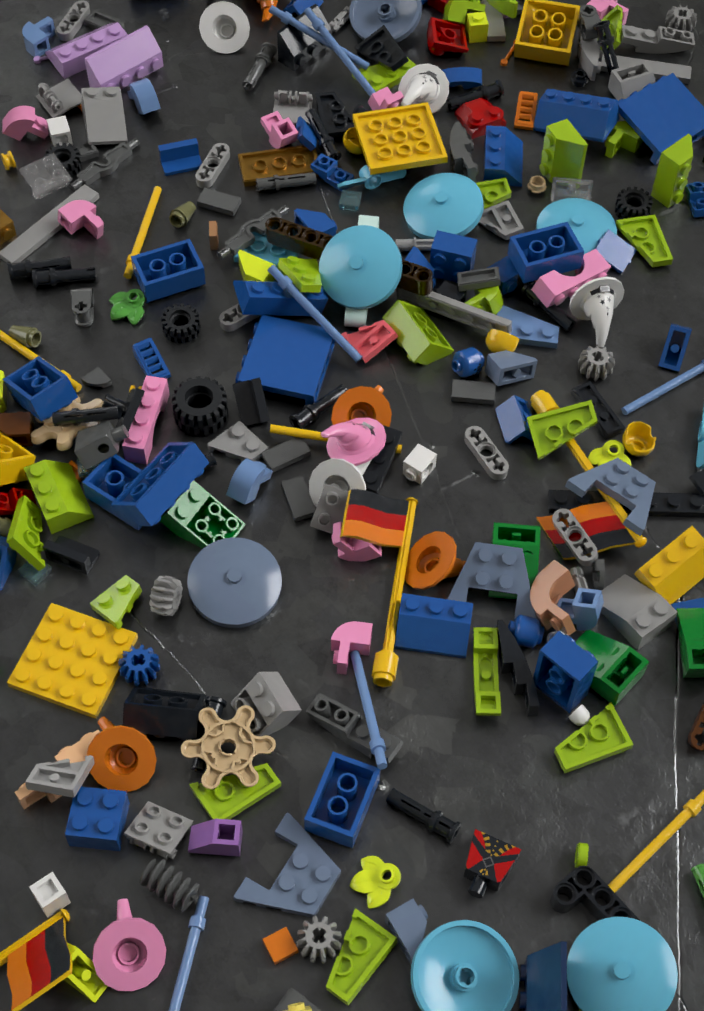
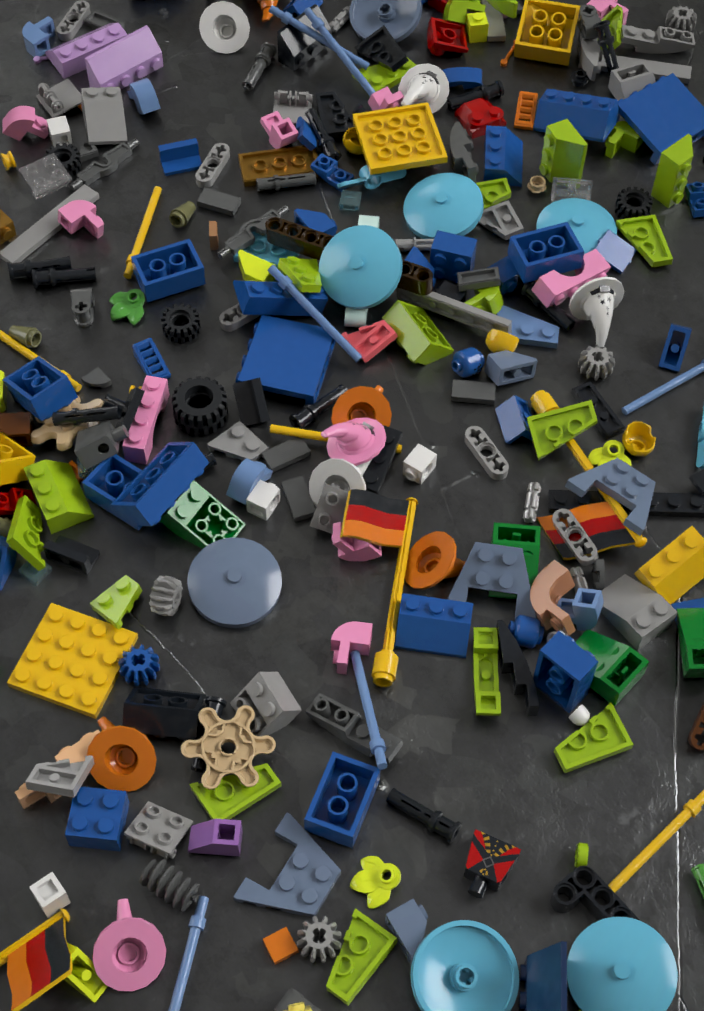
none -> white brick [246,480,280,521]
none -> light grey axle [522,482,541,523]

